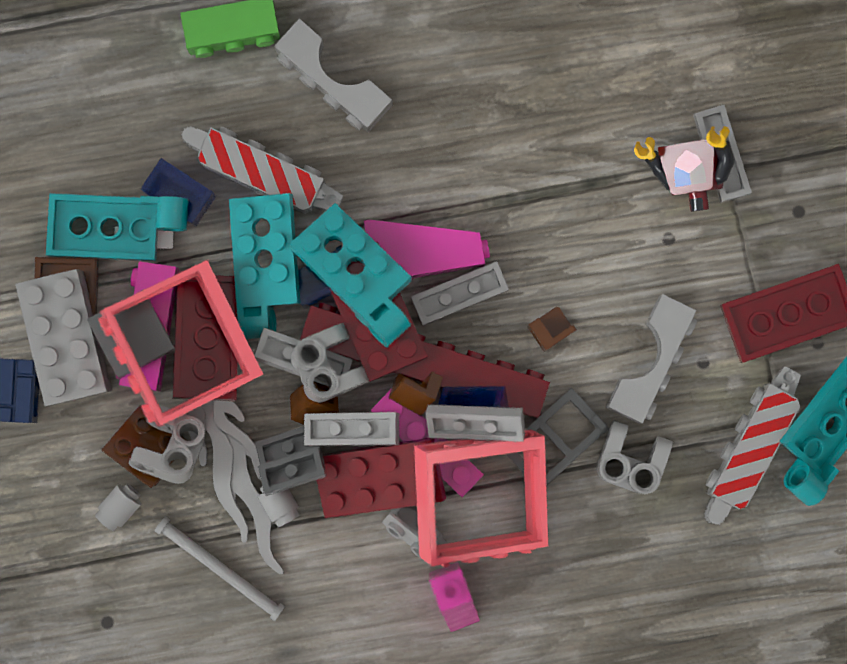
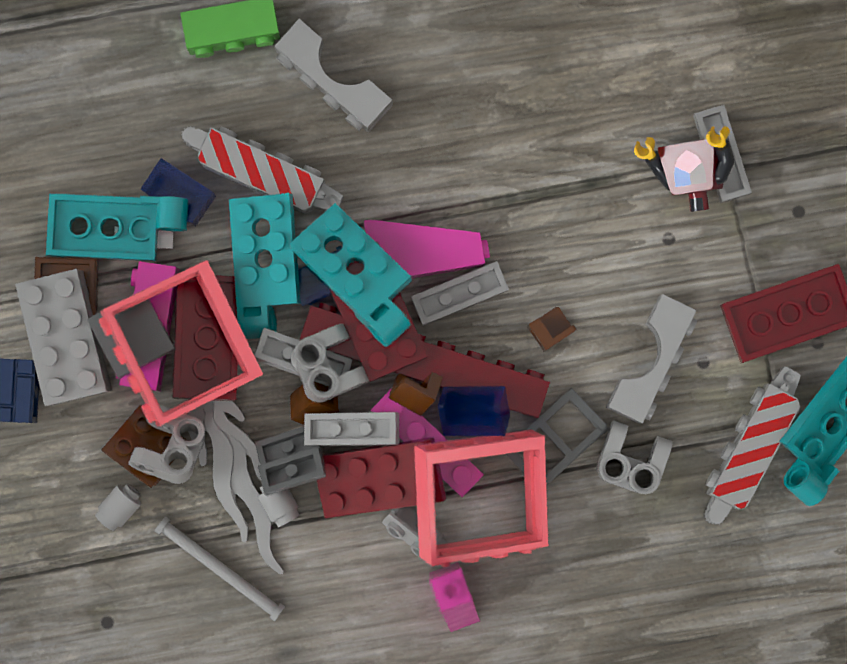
light grey plate [425,405,525,442] -> none

